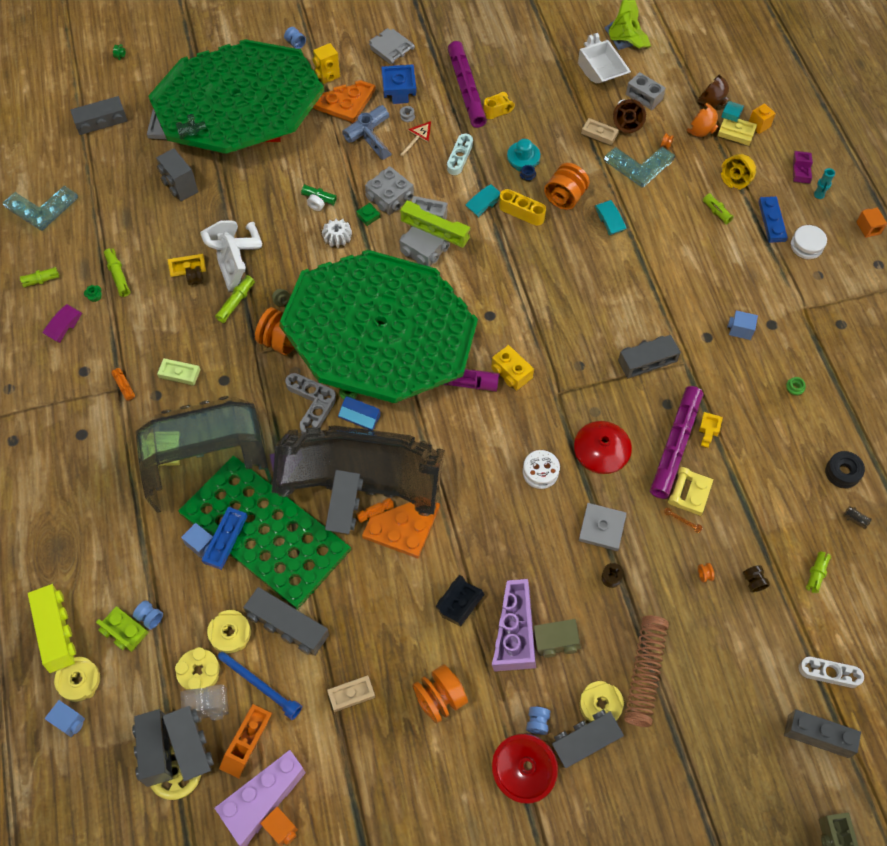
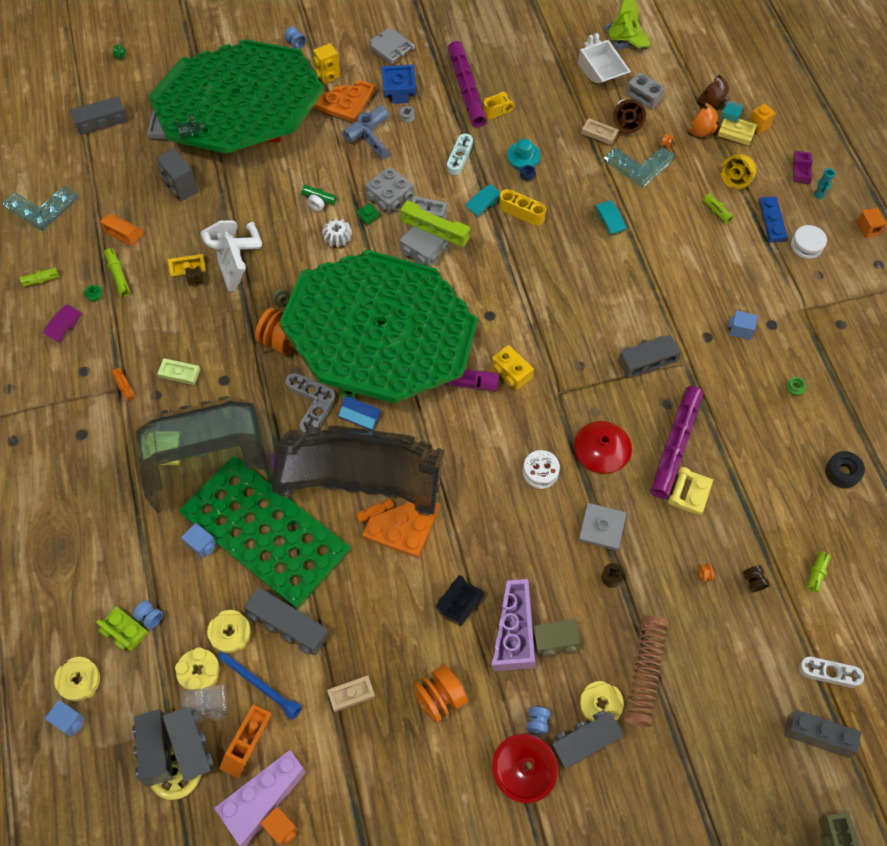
neon yellow brick [28,584,76,673] -> none
blue plate [201,507,248,570] -> none
lime pin [215,275,255,323] -> none
dark grey brick [325,470,363,534] -> none
piece [400,121,431,156] -> none
orange wheel [544,163,590,210] -> none
clear orange hinge [664,508,703,533] -> none
yellow plate [699,412,723,448] -> none
clear smoke pin [843,506,872,529] -> none
none -> orange brick [100,214,145,247]

